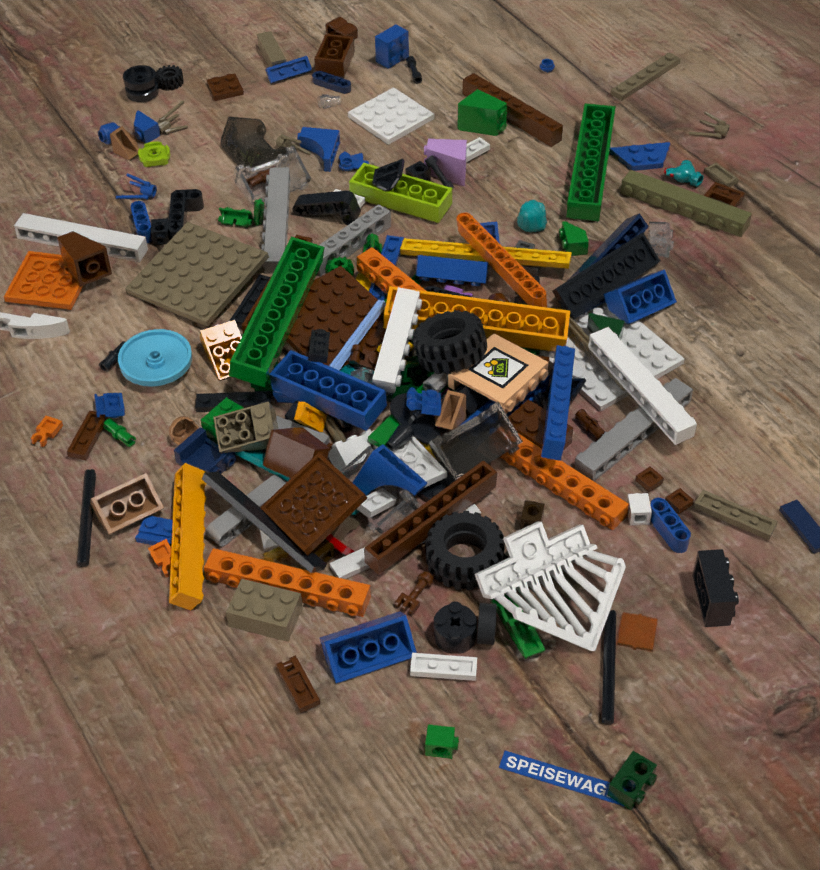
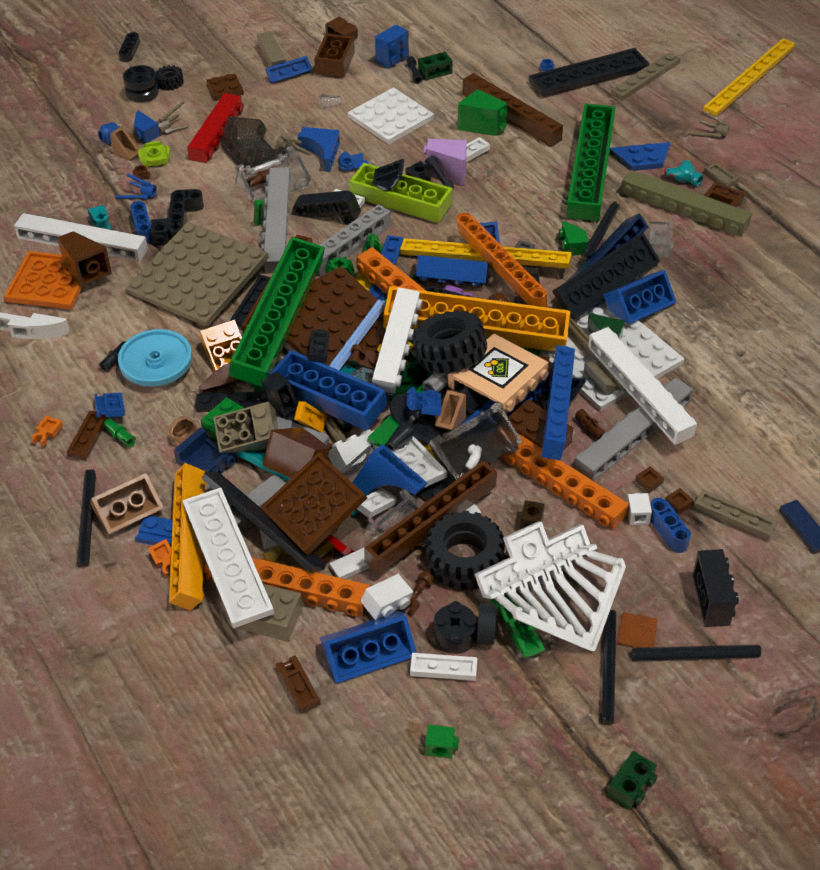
green hinge [218,207,254,227] -> none
dark blue beam [312,71,351,94] -> none
blue sticker [499,751,633,806] -> none
teal hair [517,200,547,233] -> none
none -> teal piece [88,205,111,230]
none -> black beam [119,32,140,62]
none -> reddish brown plate [132,165,151,180]
none -> white plate [182,488,274,628]
none -> red brick [187,93,244,163]
none -> reddish brown slope [198,362,236,394]
none -> black brick [261,371,298,419]
none -> white brick [361,574,413,620]
none -> dark green brick [418,52,453,81]
none -> white arm [465,444,482,470]
none -> black plate [529,48,649,97]
none -> black axle [583,201,620,258]
none -> dark tan slope [584,362,620,395]
none -> black axle [631,645,762,661]
none -> yellow plate [703,38,796,117]

